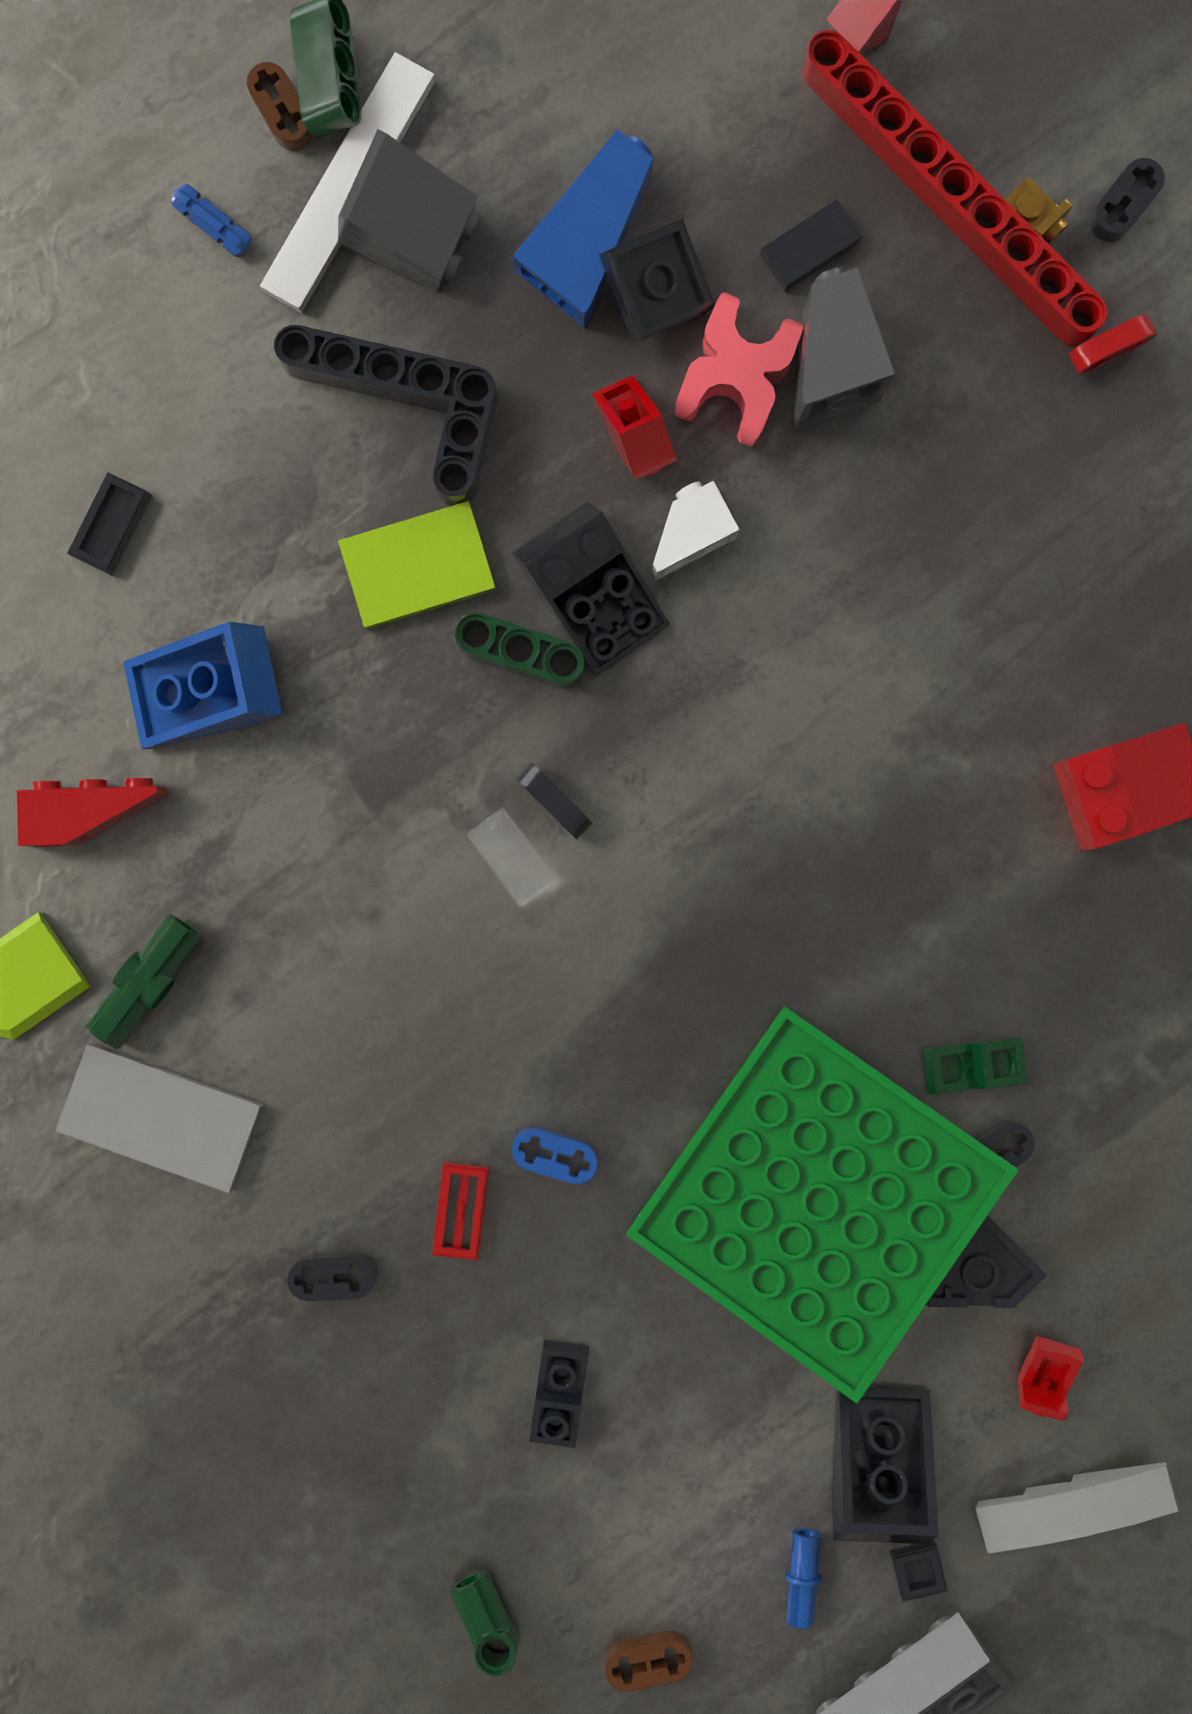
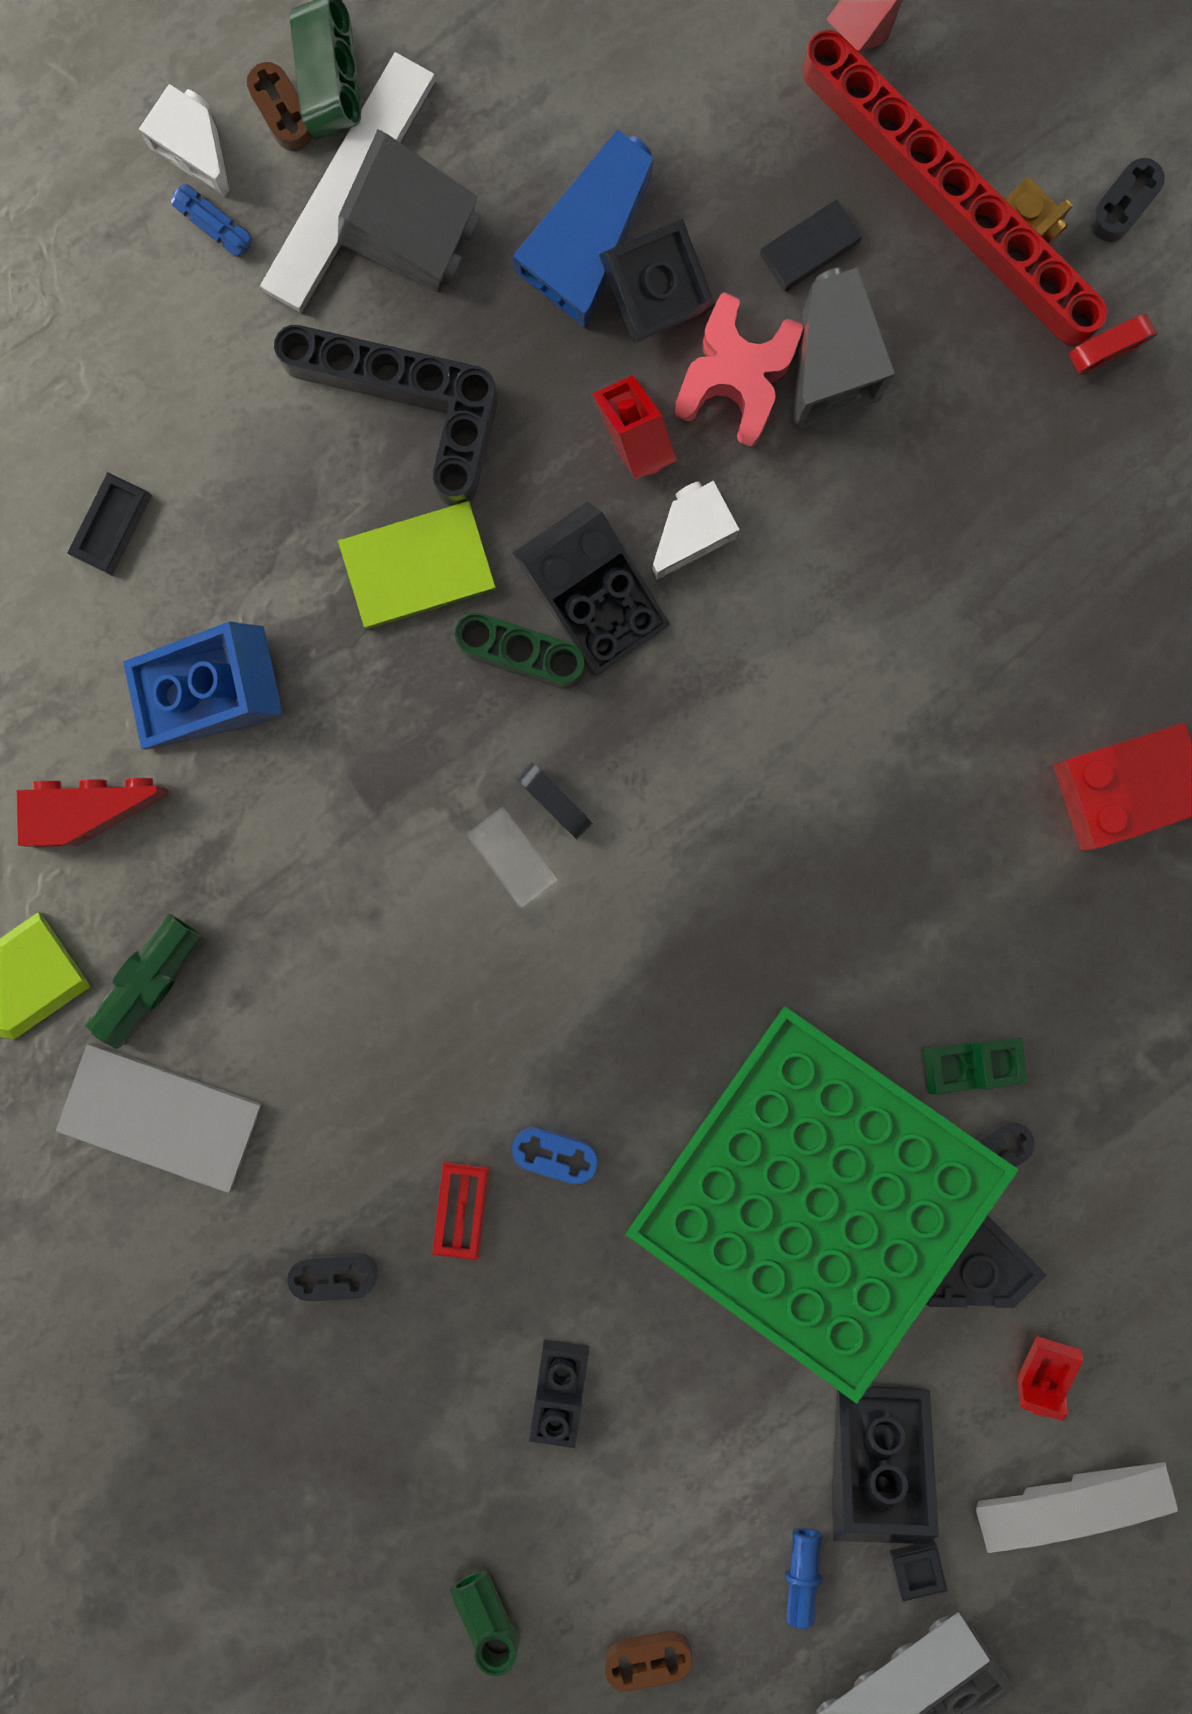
none -> white slope [138,84,229,198]

